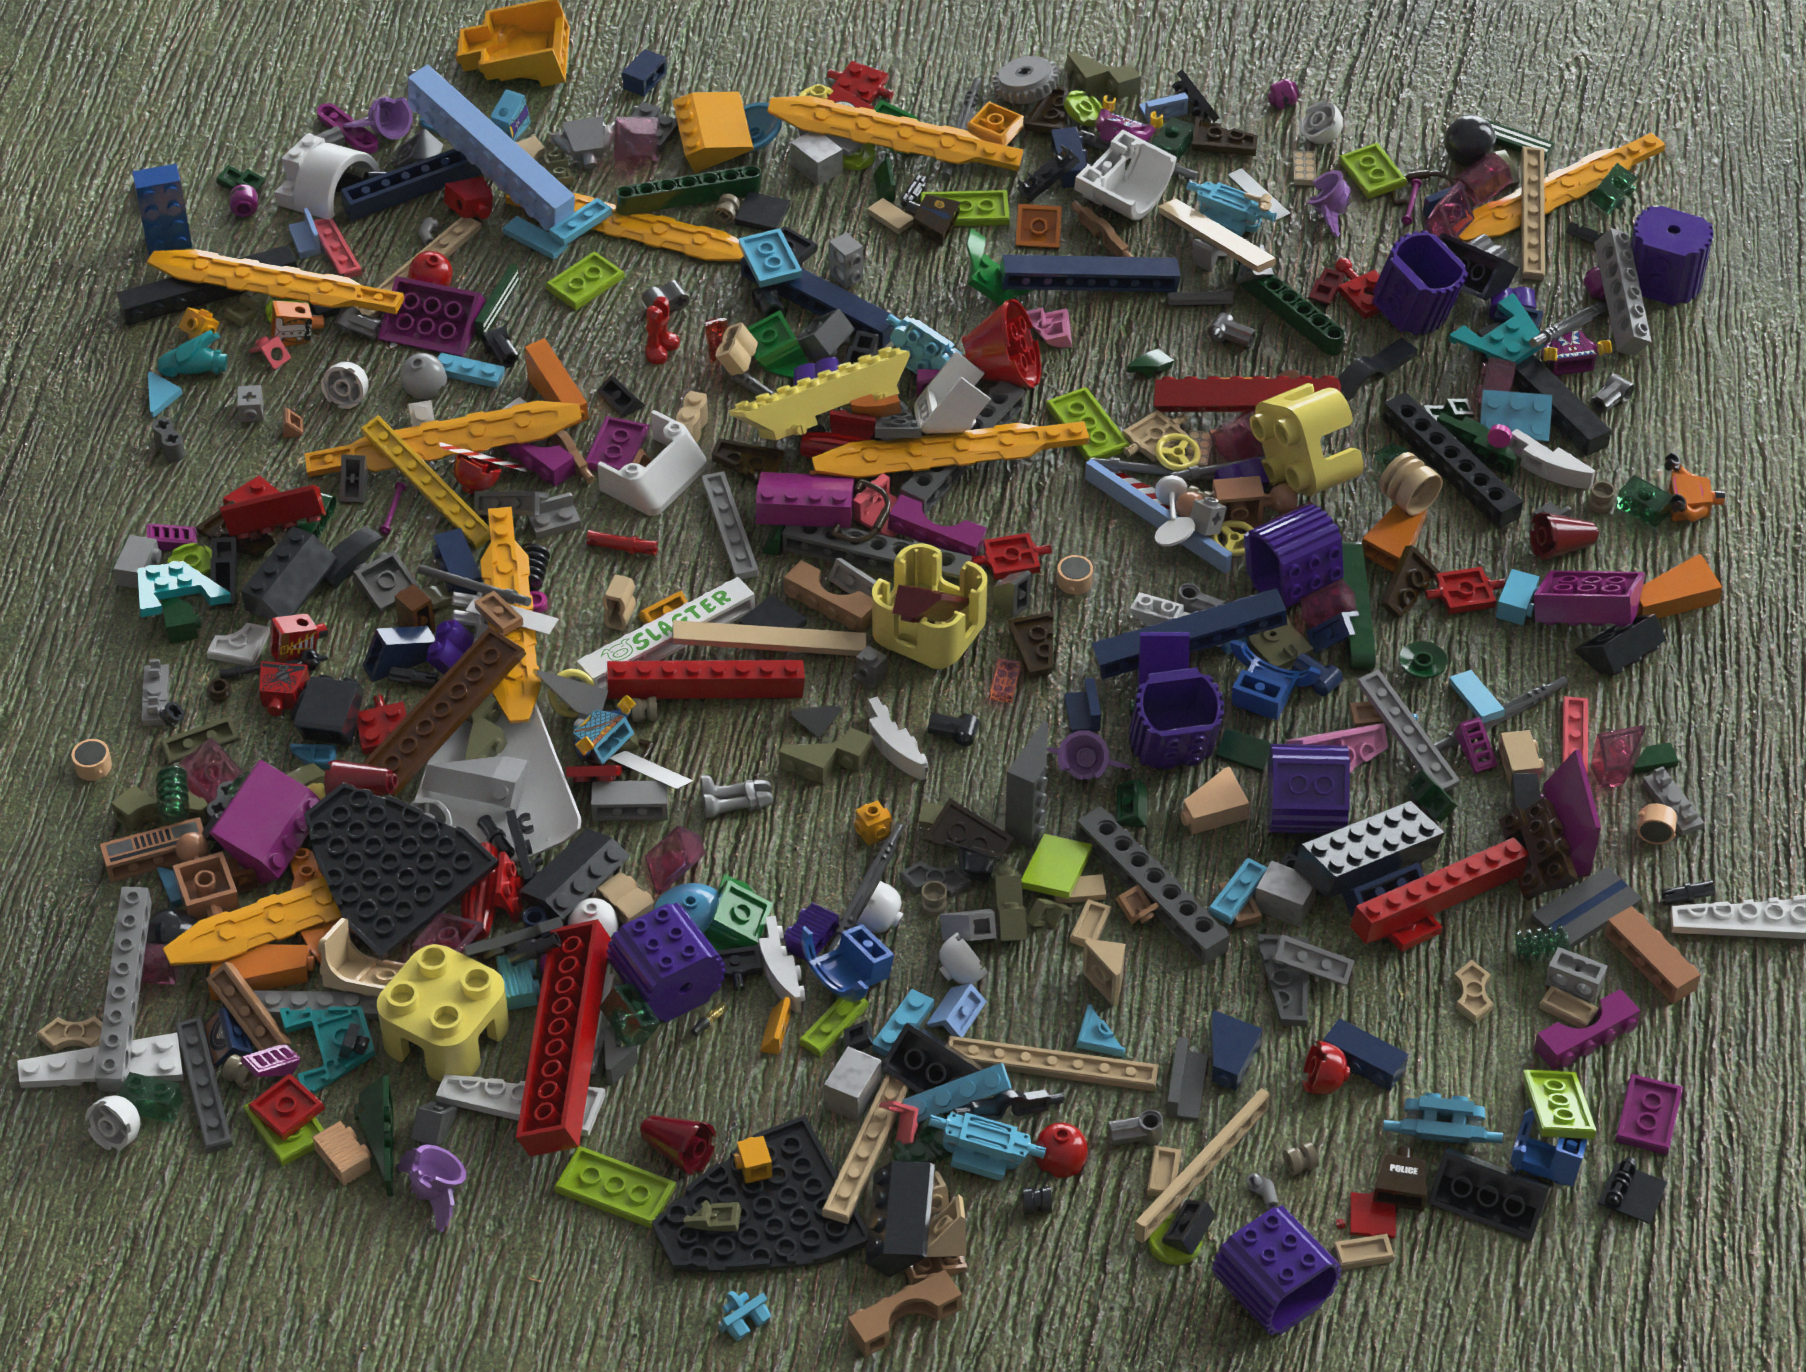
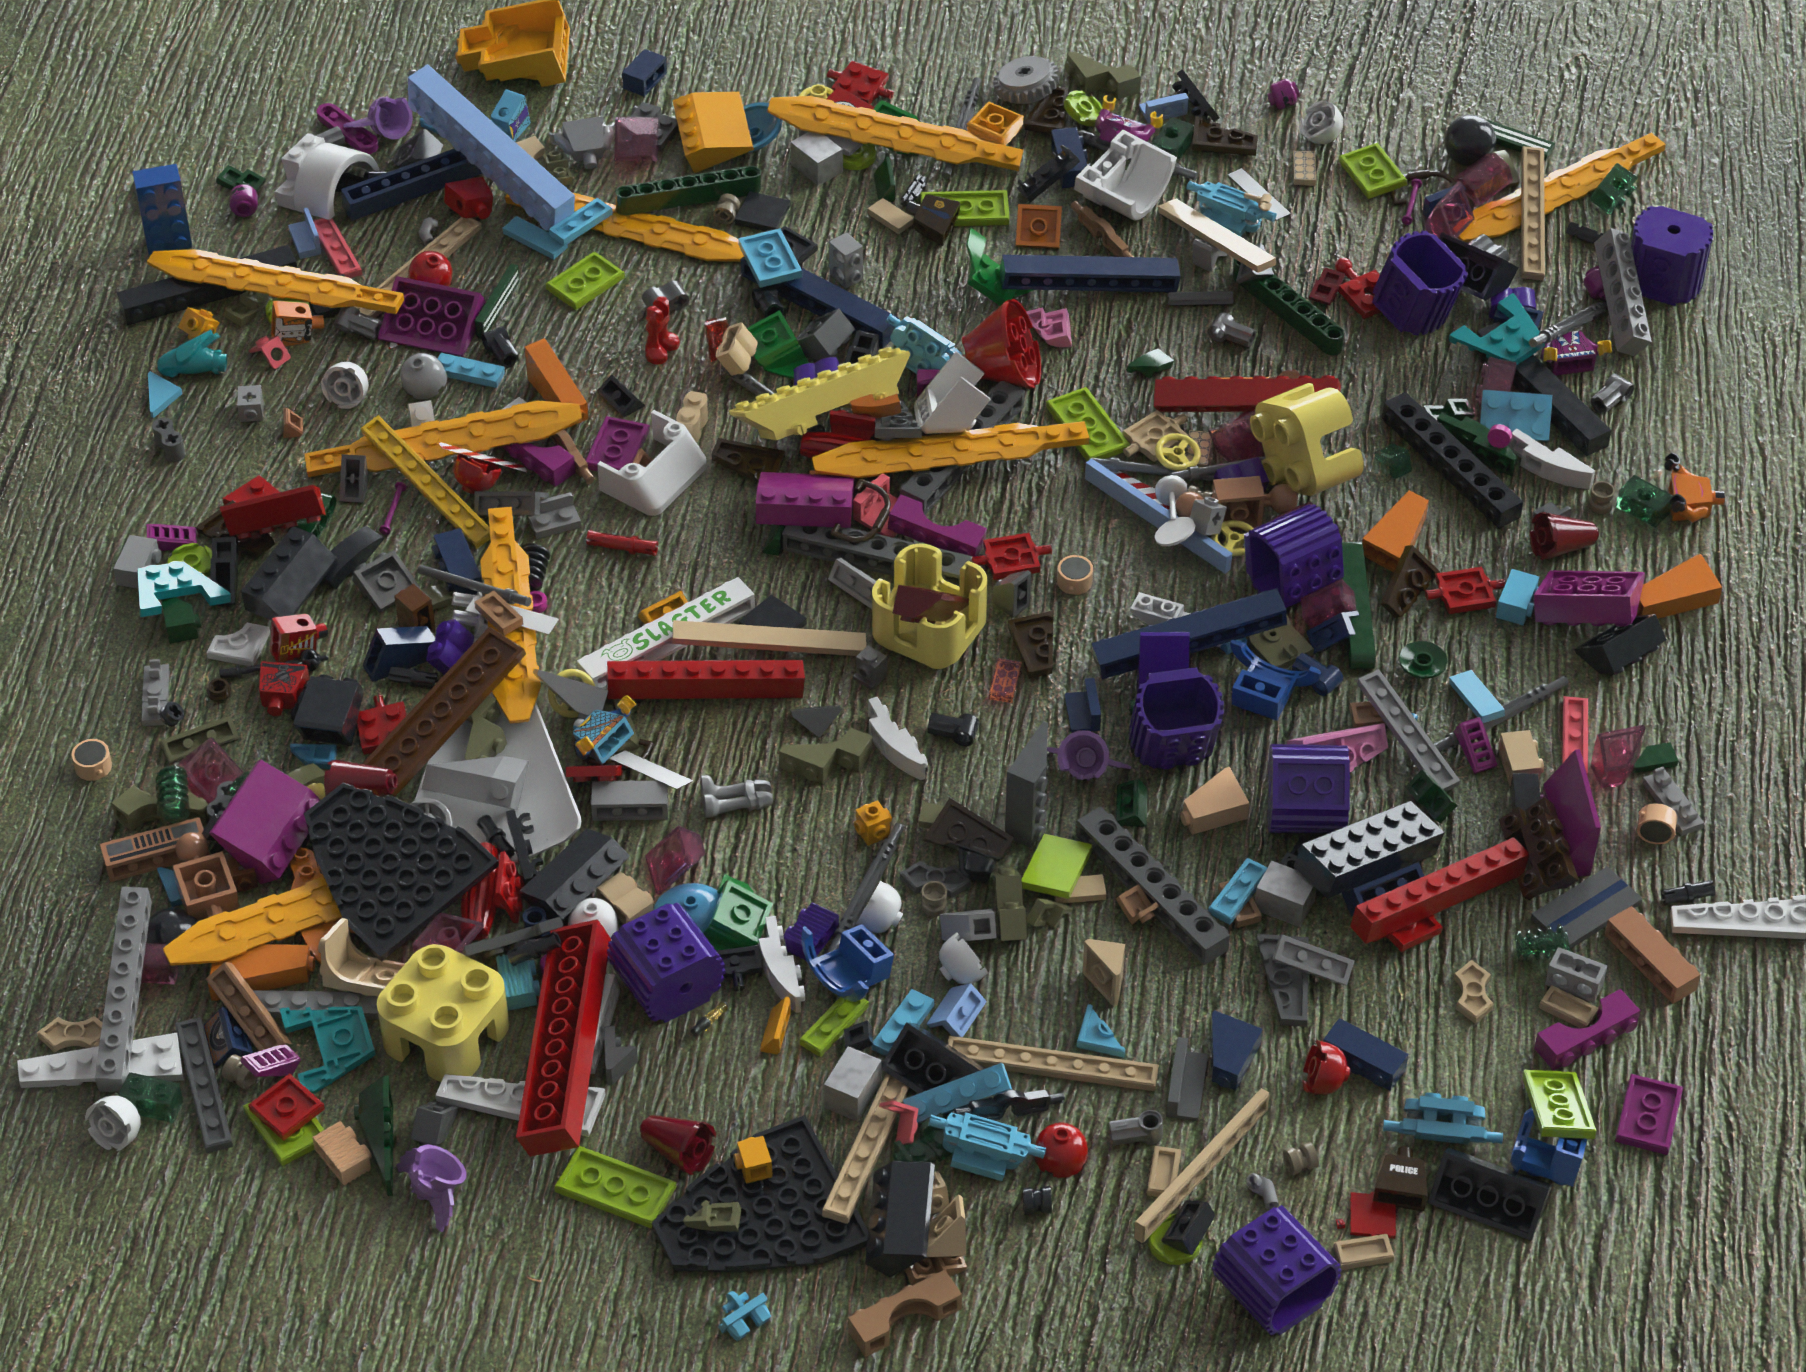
black tile [338,1022,370,1059] -> none
brick [599,983,661,1047] -> none
tan brick [602,575,636,631] -> none
dark tan wheel [631,696,658,722] -> none
light grey plate [701,471,759,580] -> none
medium nougat arch [784,560,872,633] -> none
tan tile [1070,899,1112,947] -> none
flat silver piece [1177,583,1226,613] -> none
dark green slope [1216,728,1272,771] -> none
medium lavender helmet [1307,170,1351,238] -> none
black piece [1338,338,1418,402] -> none
tan wheel [1379,452,1443,516] -> none
black hinge [1598,1157,1668,1224] -> none

